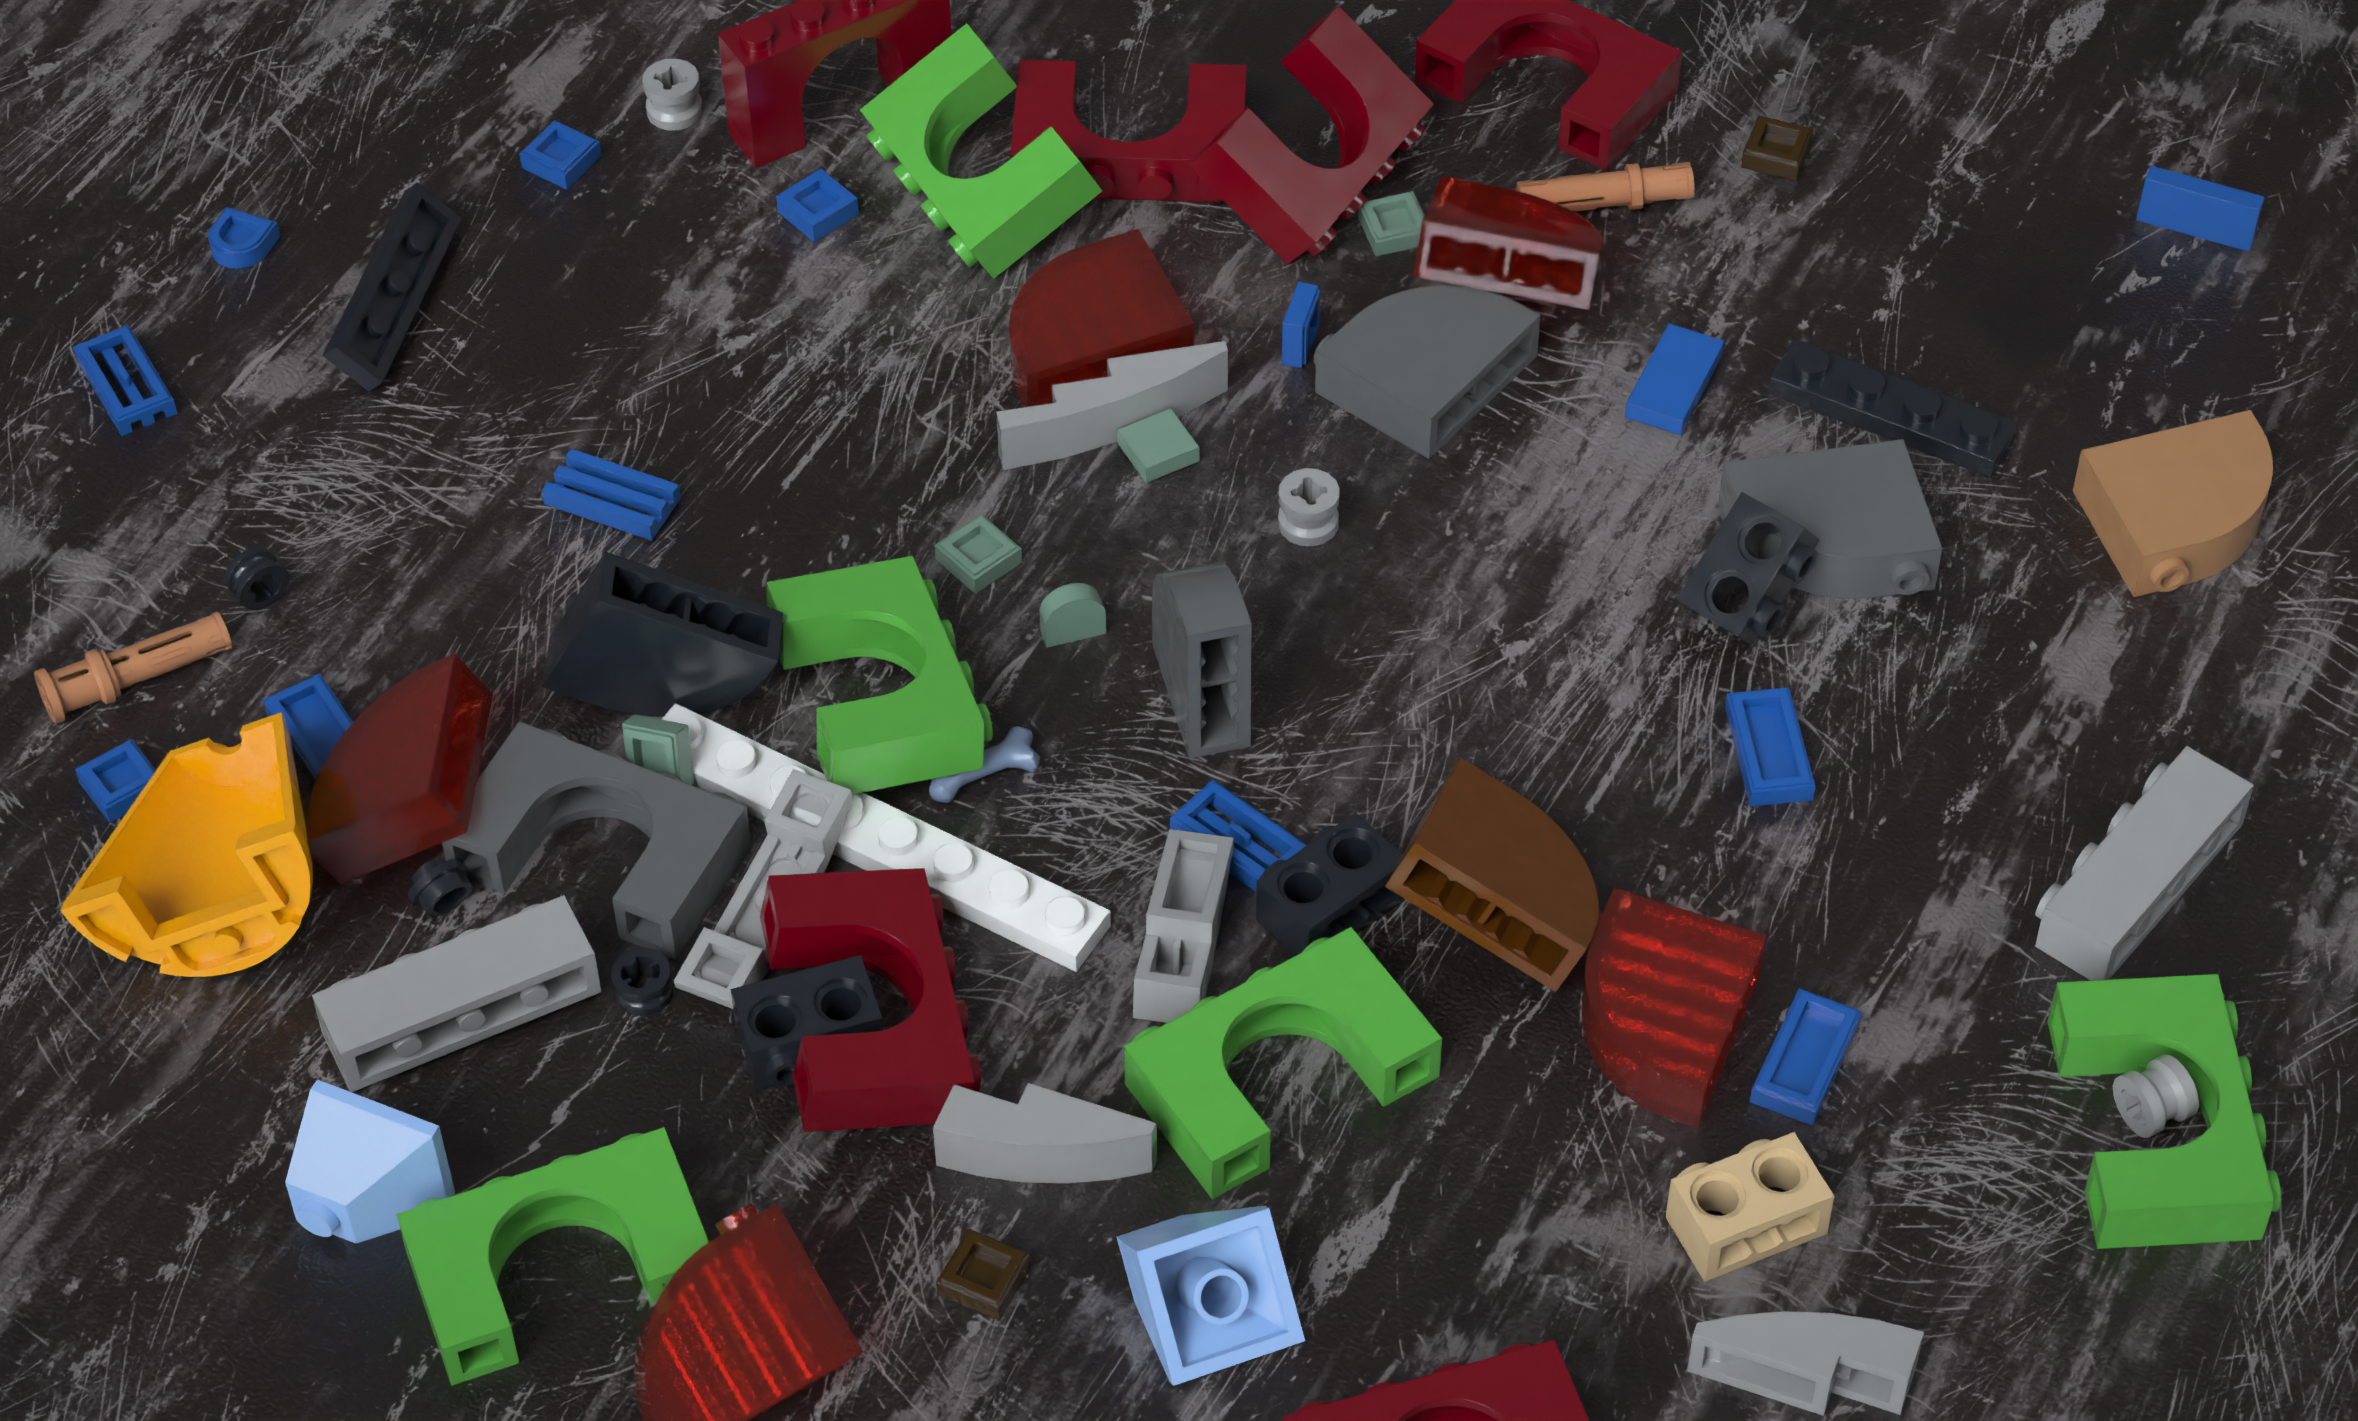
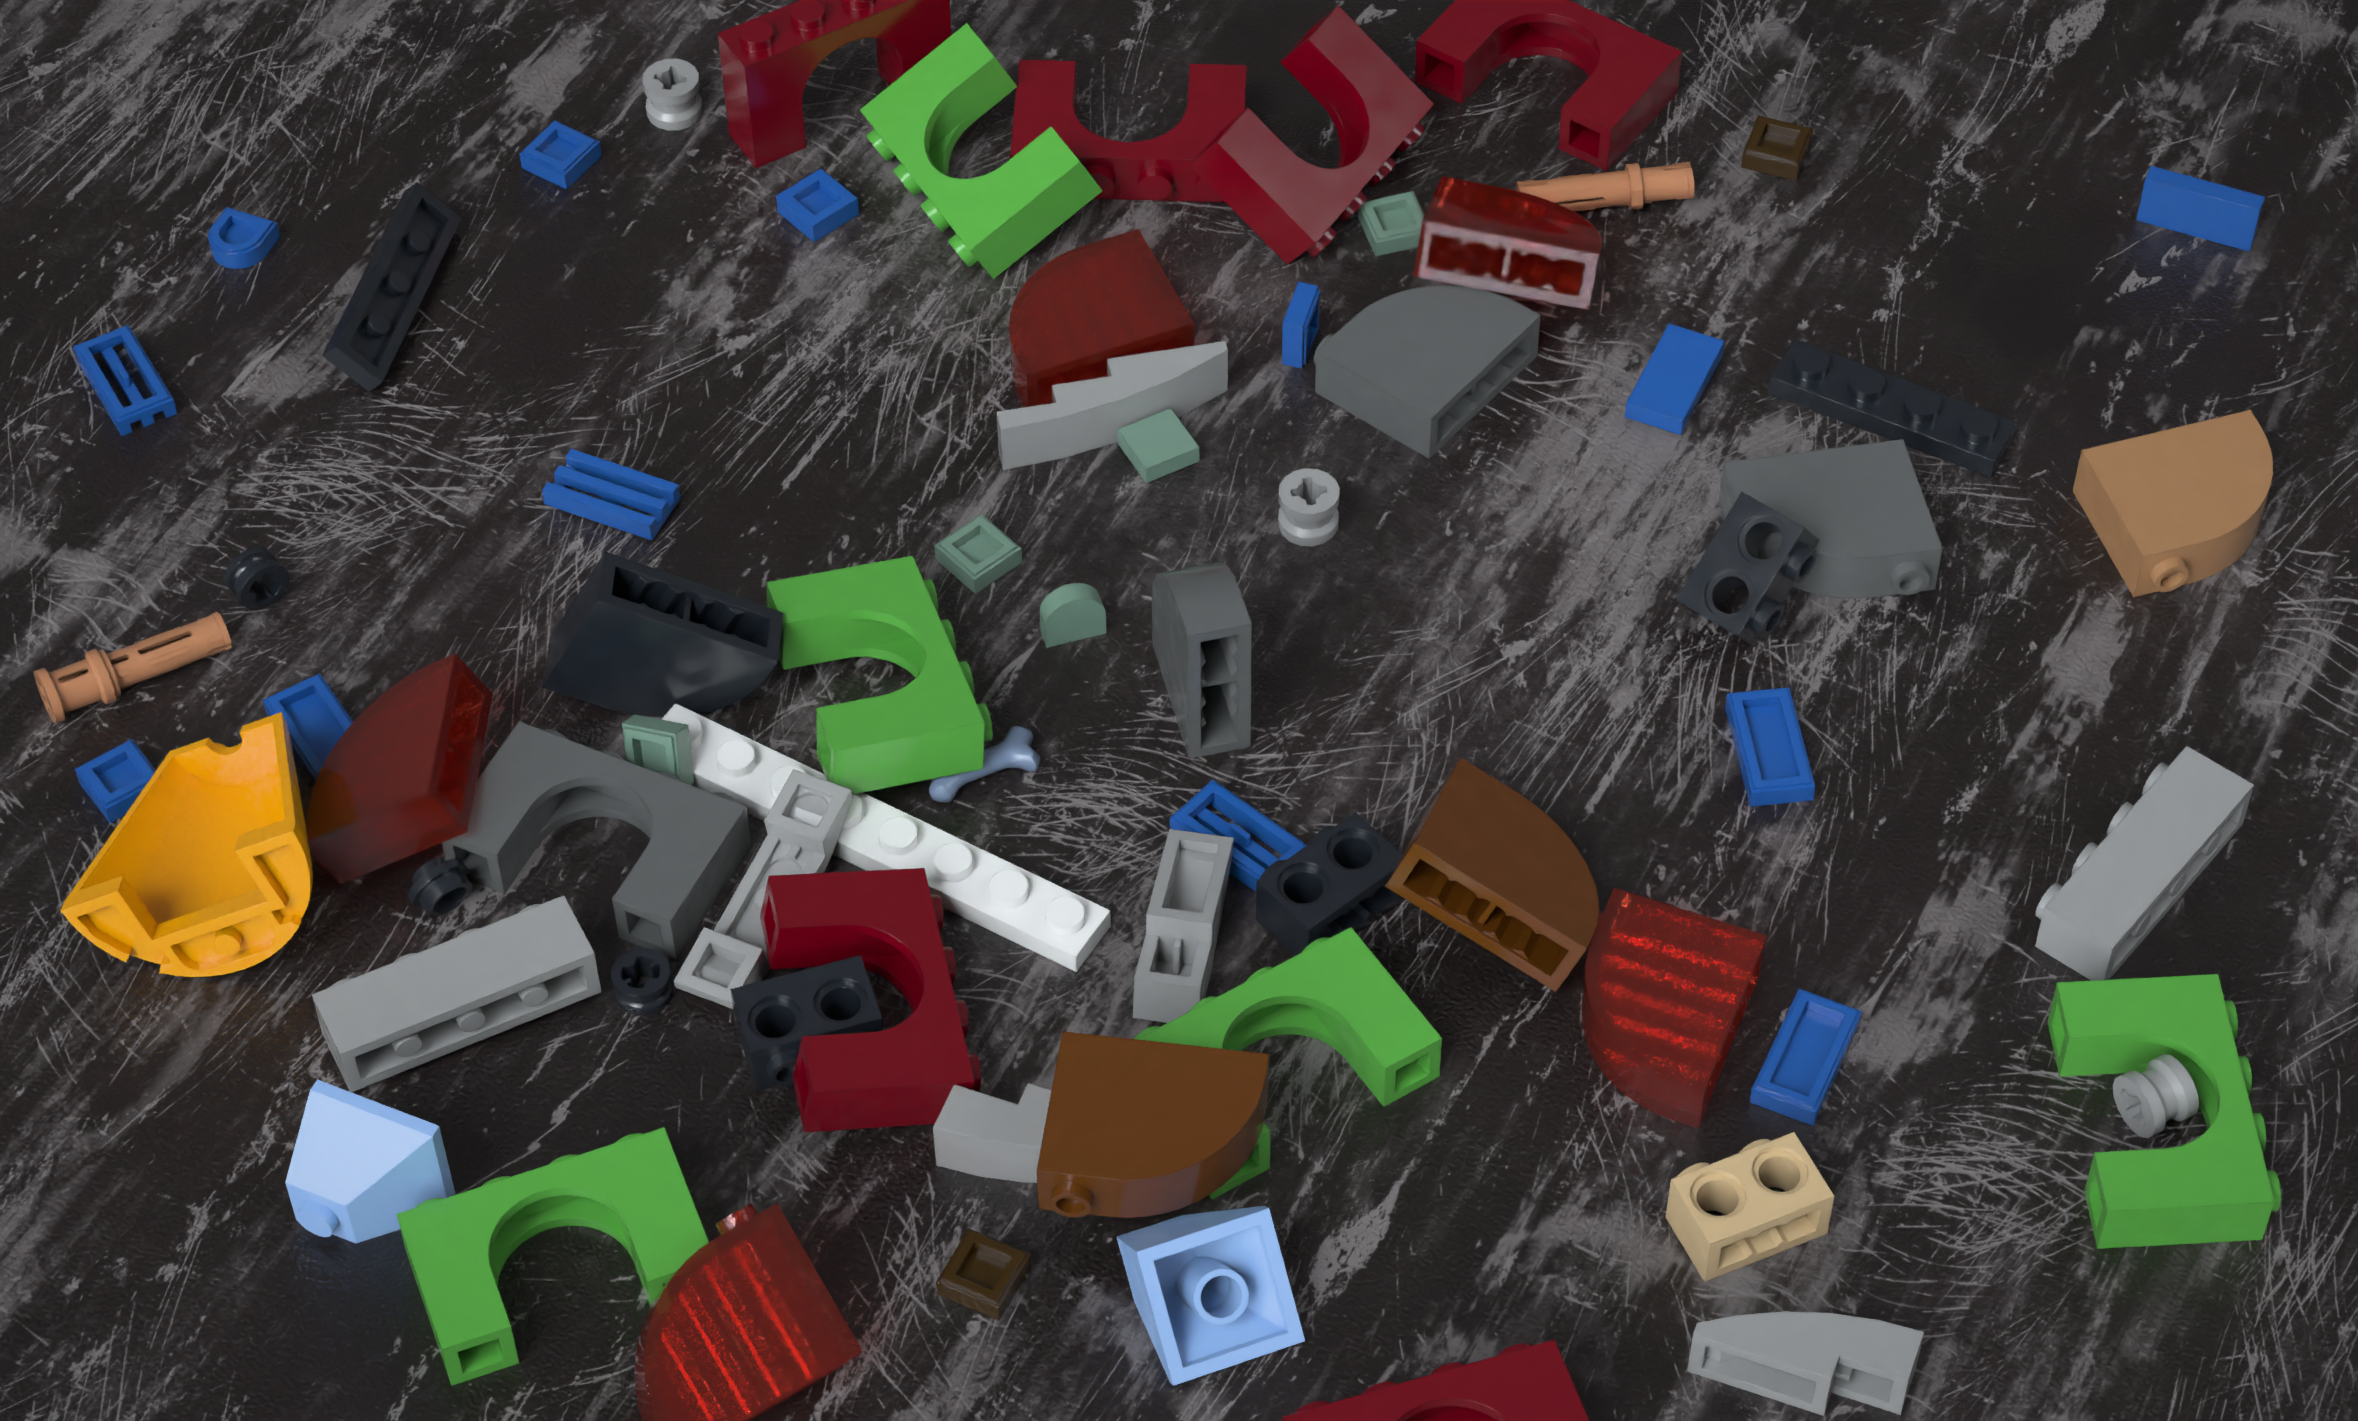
none -> reddish brown brick [1036,1031,1269,1218]

